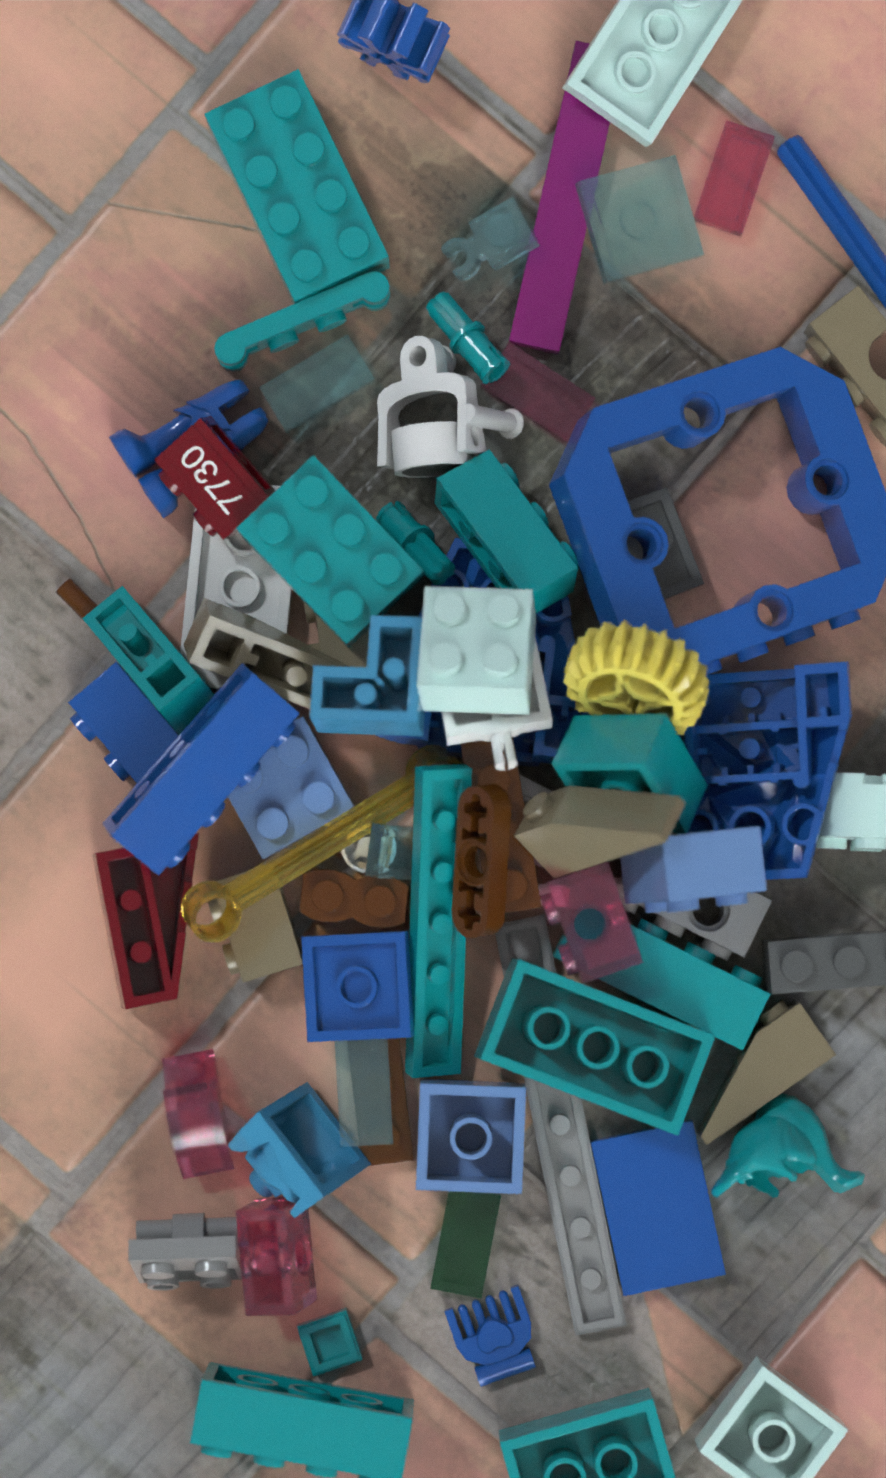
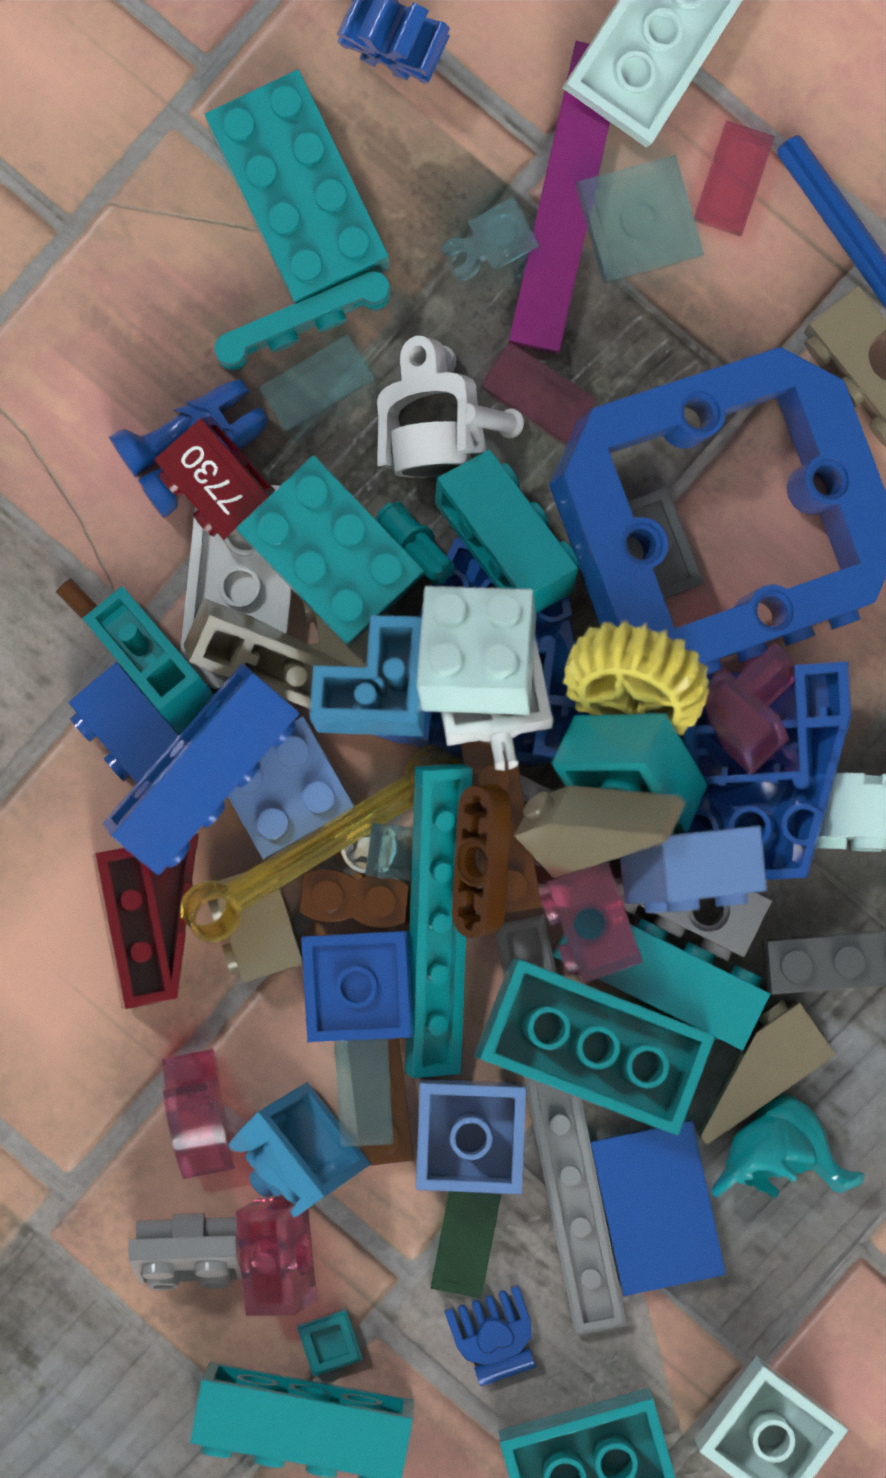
teal axle [426,292,510,384] -> none
none -> clear pink brick [706,643,795,775]

